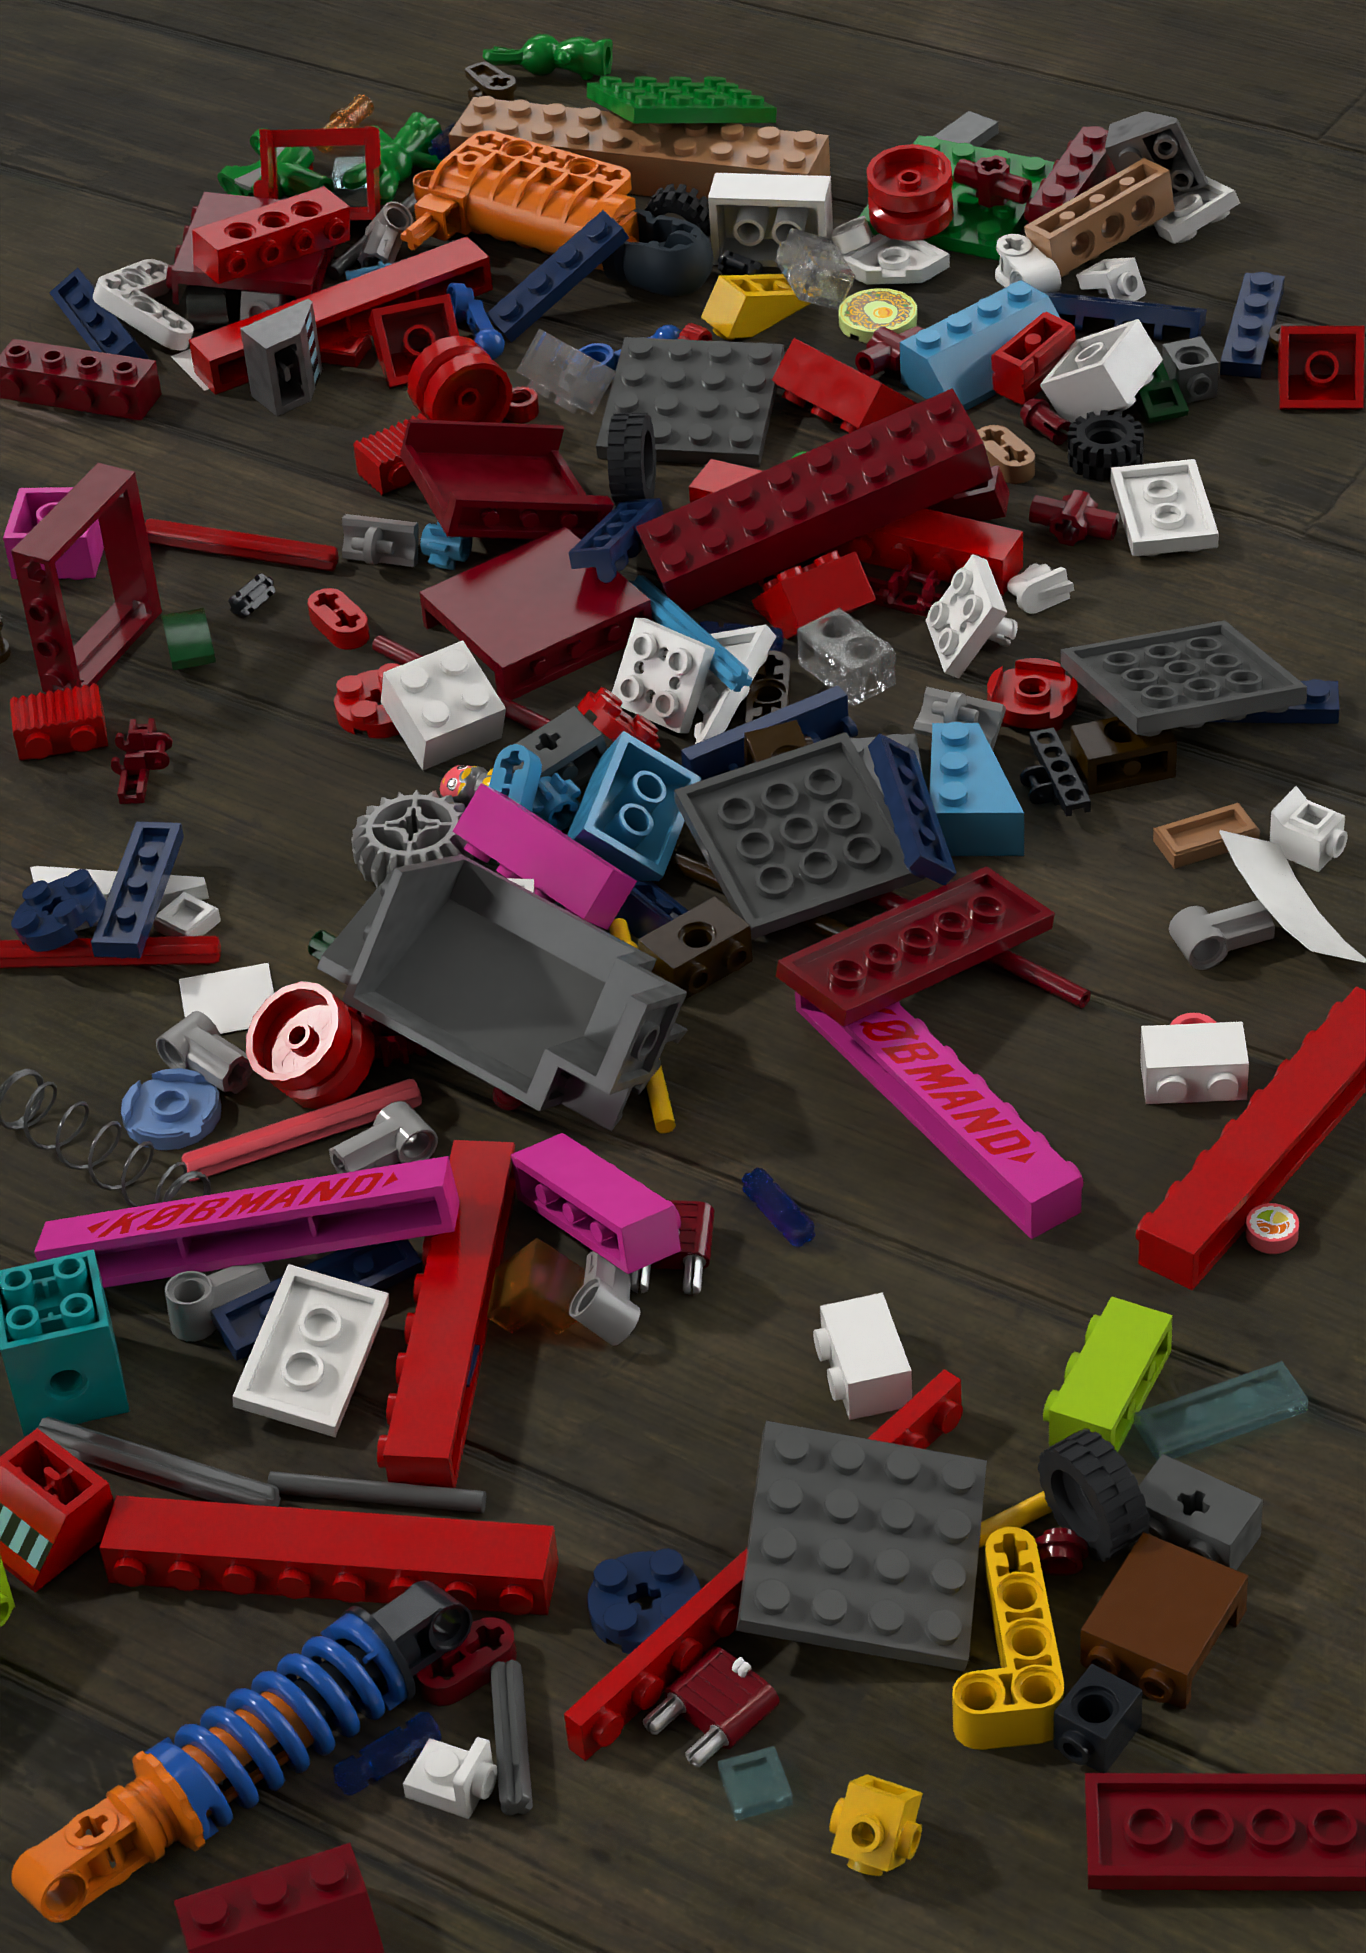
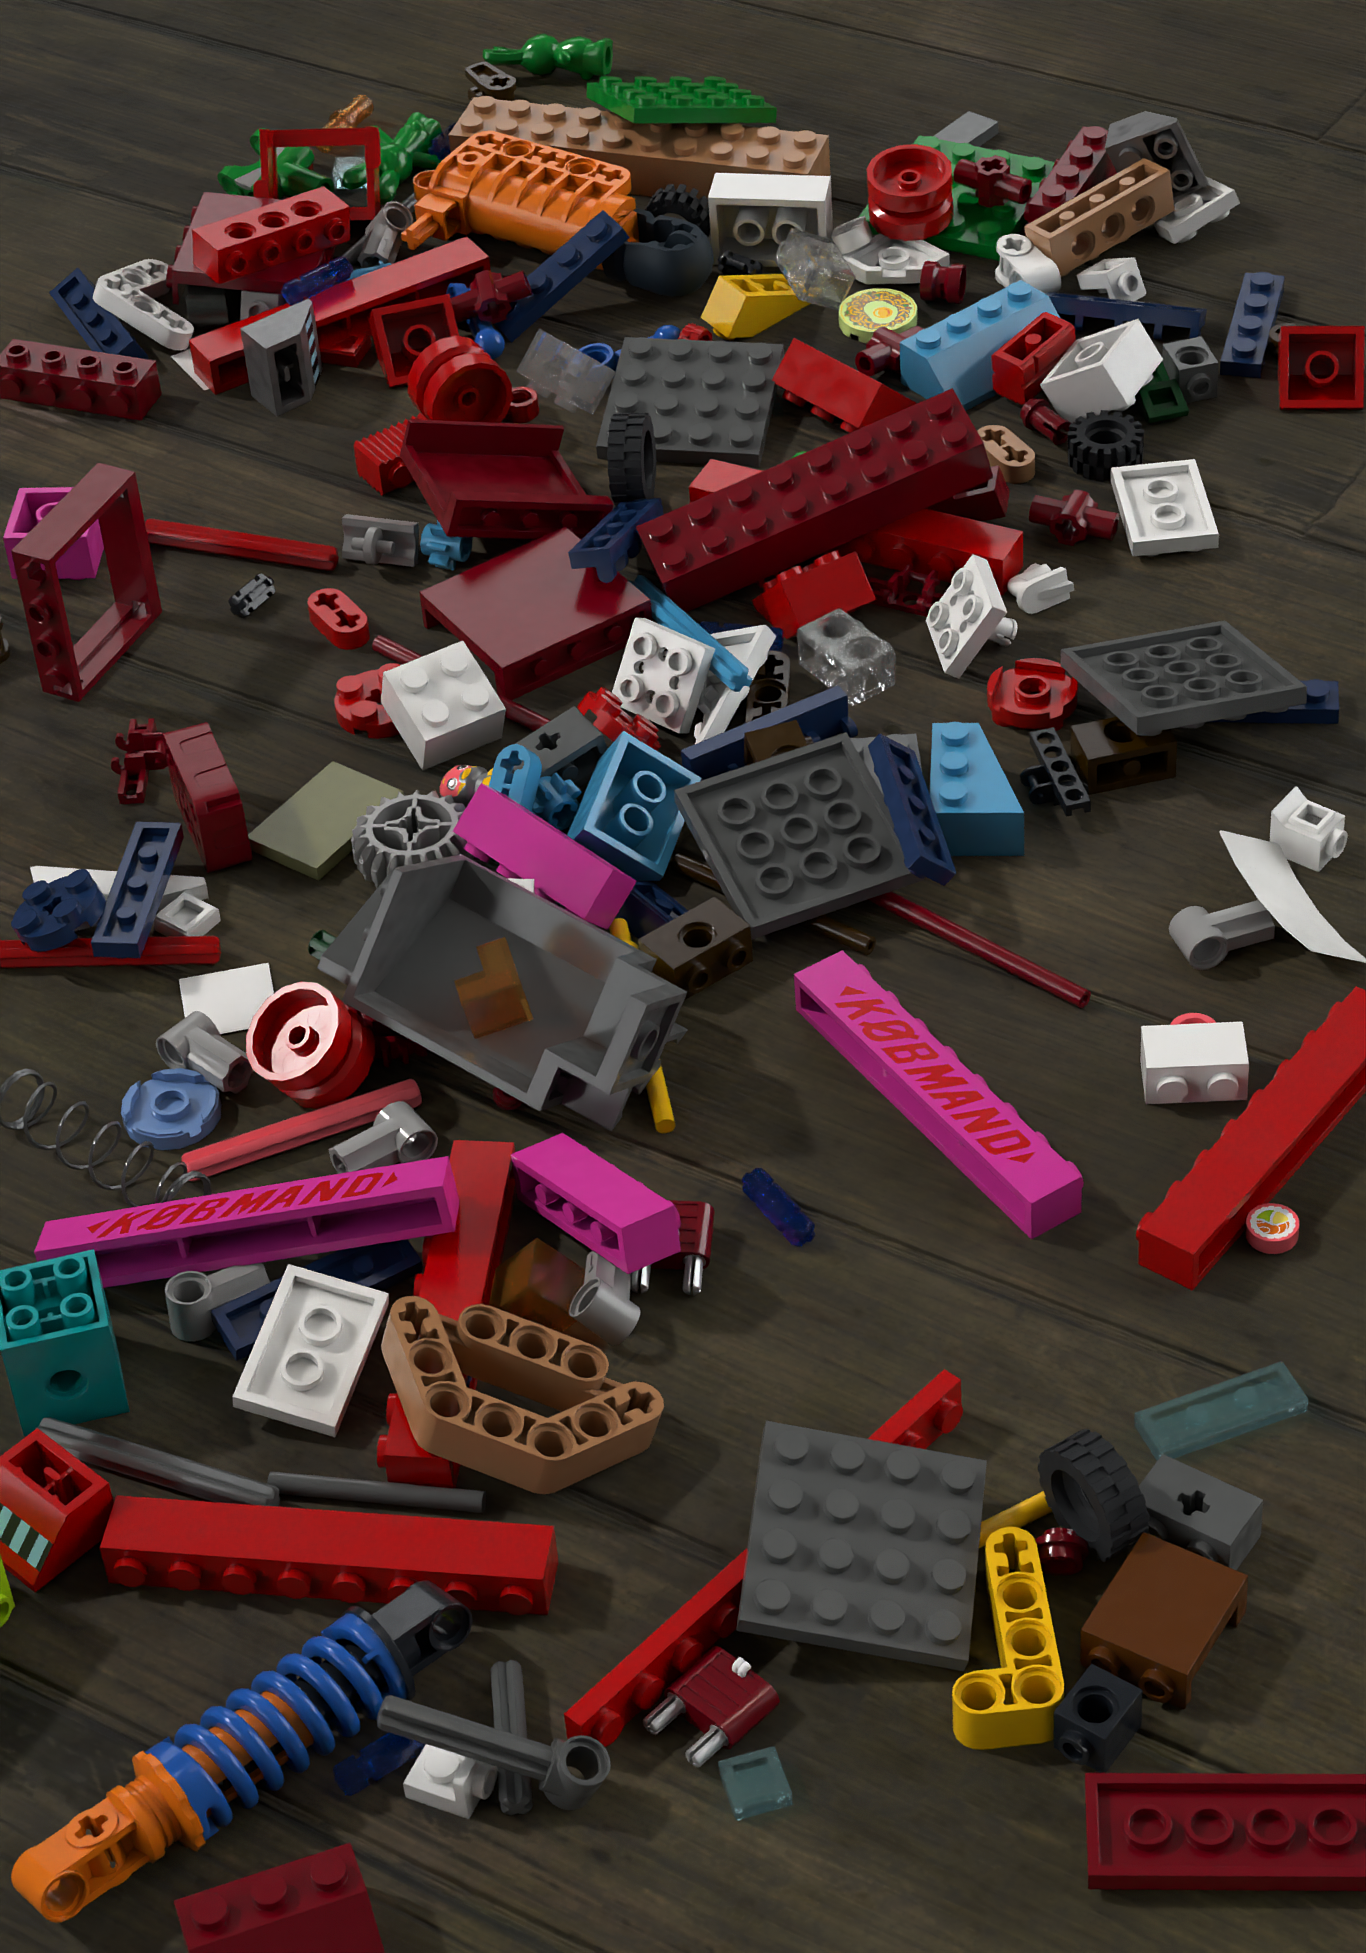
red brick [10,683,108,761] -> none
dark green slope [161,608,216,670] -> none
dark red beam [416,1617,517,1706] -> none
dark blue plate [587,1548,701,1654] -> none
dark red plate [775,866,1055,1027] -> none
white brick [813,1292,912,1420] -> none
yellow brick [829,1774,923,1876] -> none
light grey hips [913,687,1006,750] -> none
lime brick [1043,1296,1172,1453] -> none
medium nougat tile [1153,803,1260,869] -> none
none -> dark red axle [162,722,252,873]
none -> olive tile [248,761,404,881]
none -> clear blue axle [281,256,353,305]
none -> dark grey axle [377,1695,611,1810]
none -> medium nougat piece [381,1296,664,1494]
none -> dark red axle [451,270,532,324]
none -> clear orange piece [454,937,534,1039]
none -> dark red wheel [920,261,967,304]

